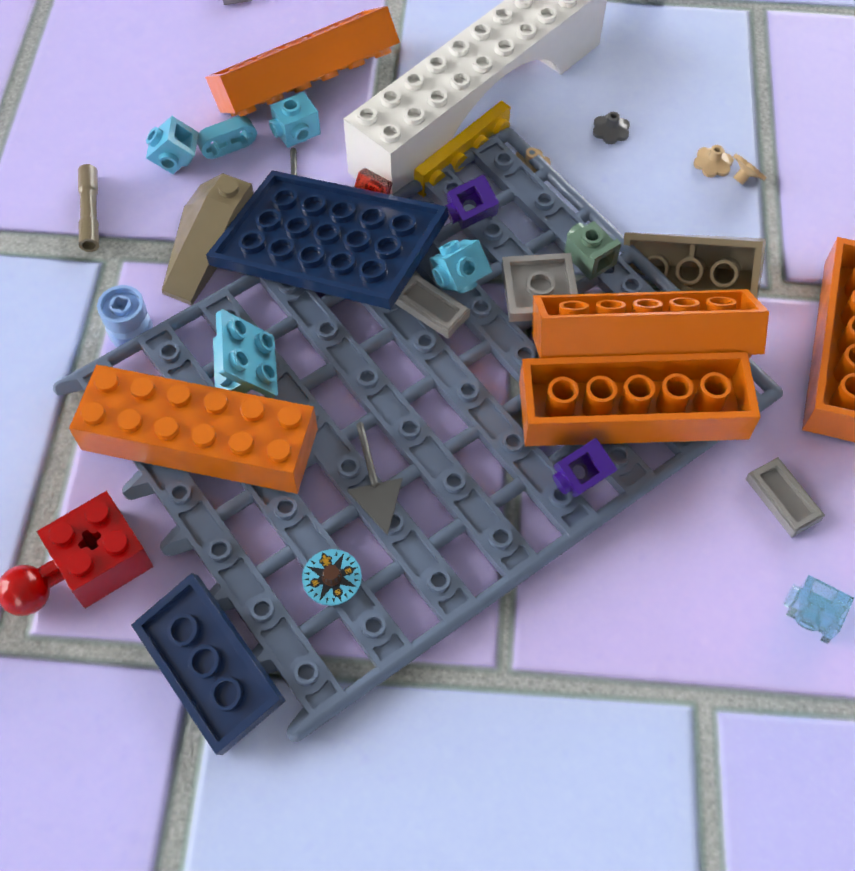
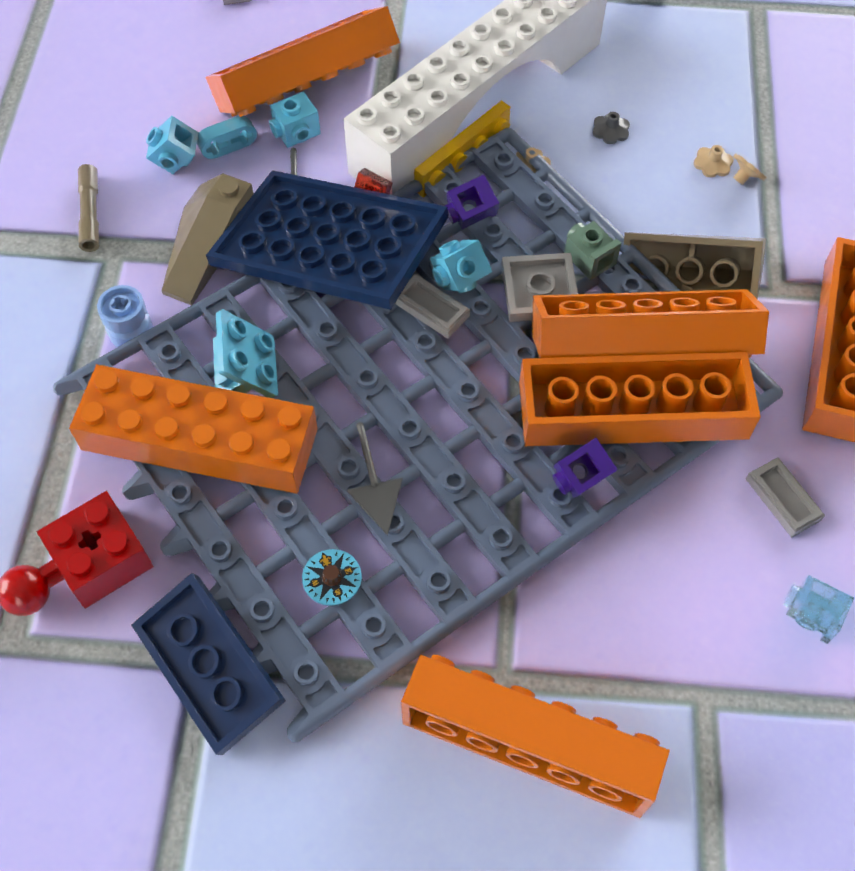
none -> orange brick [401,654,670,818]

